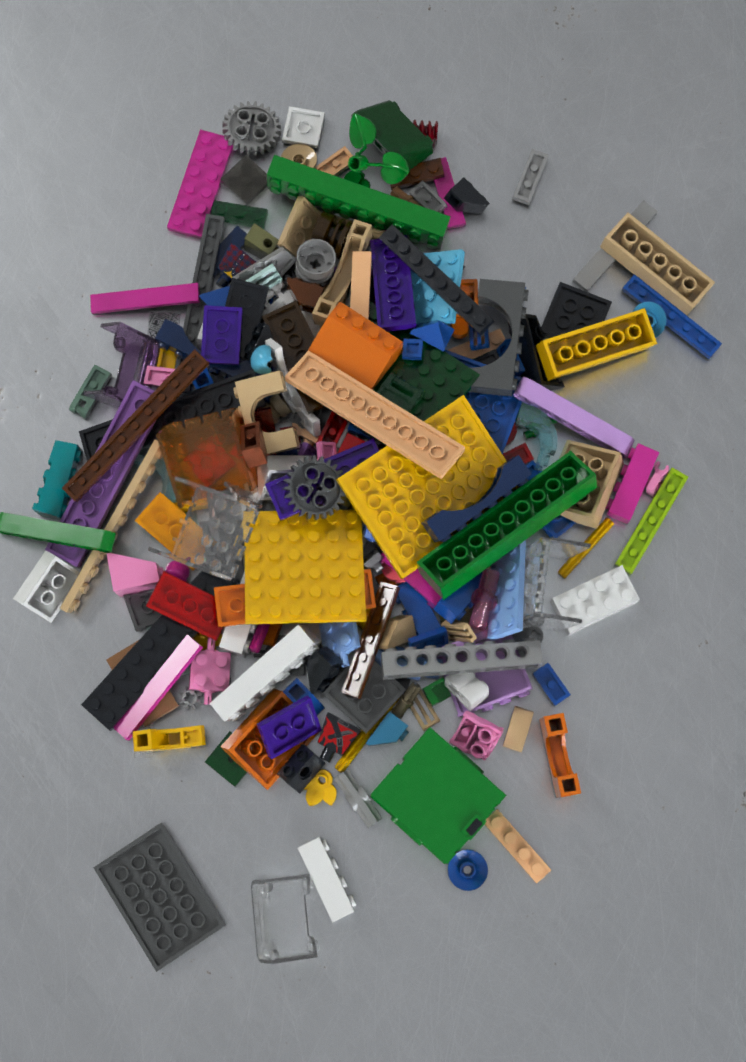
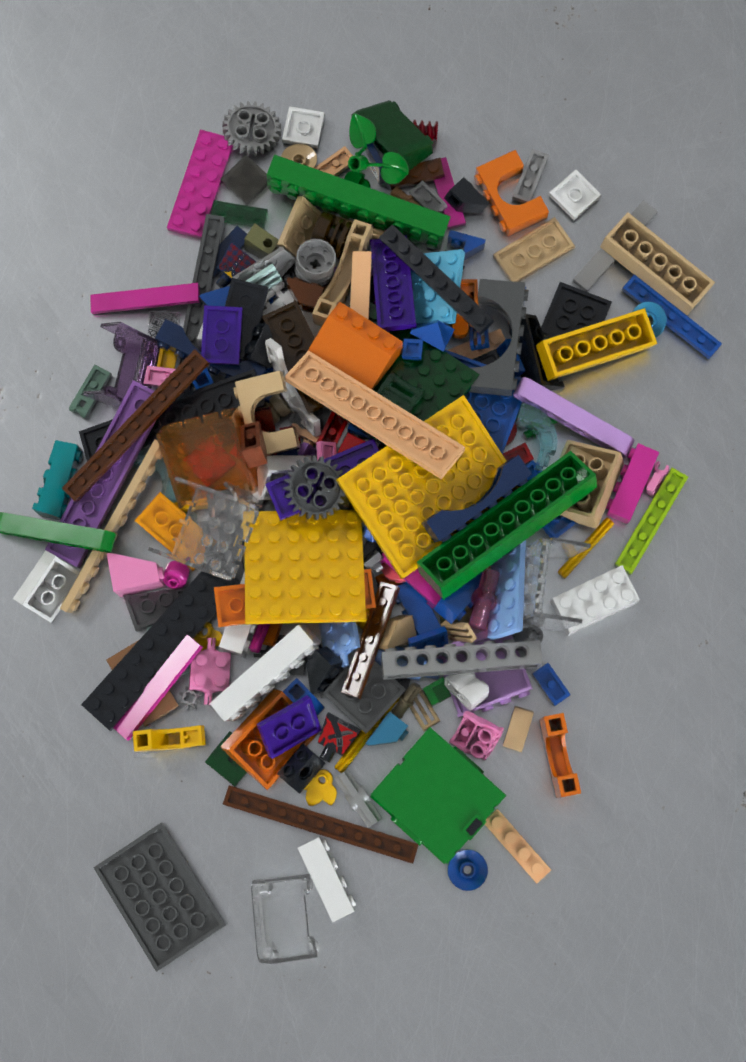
red tile [146,571,223,641] -> none
medium azure hair [250,345,273,375] -> none
none -> reddish brown plate [223,785,418,864]
none -> dark blue tile [362,143,385,185]
none -> blue slope [447,230,486,260]
none -> orange arch [474,150,549,237]
none -> tan tile [493,217,575,282]
none -> white plate [549,170,601,220]

